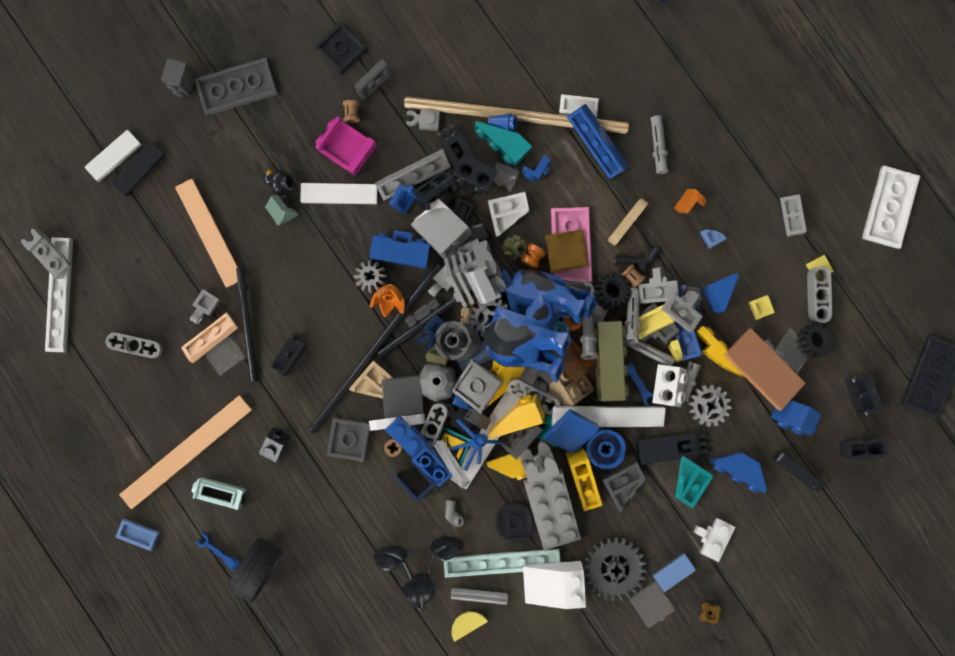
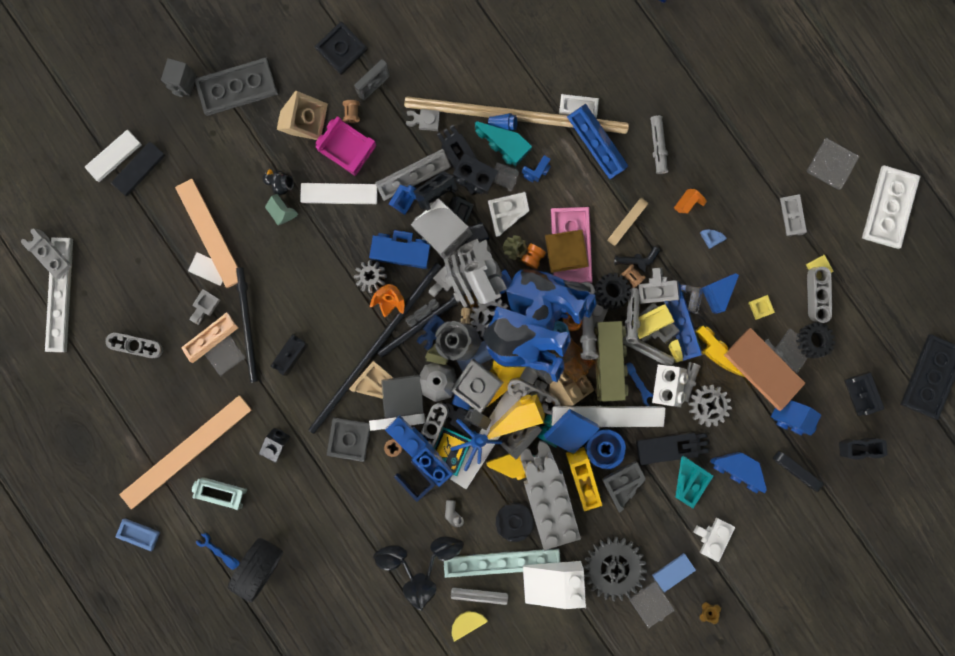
light grey axle [434,440,470,488] -> none
light grey hinge [661,290,702,332] -> none
none -> white sticker [188,253,223,286]
none -> tan slope [277,91,328,140]
none -> clear tile [806,138,860,190]

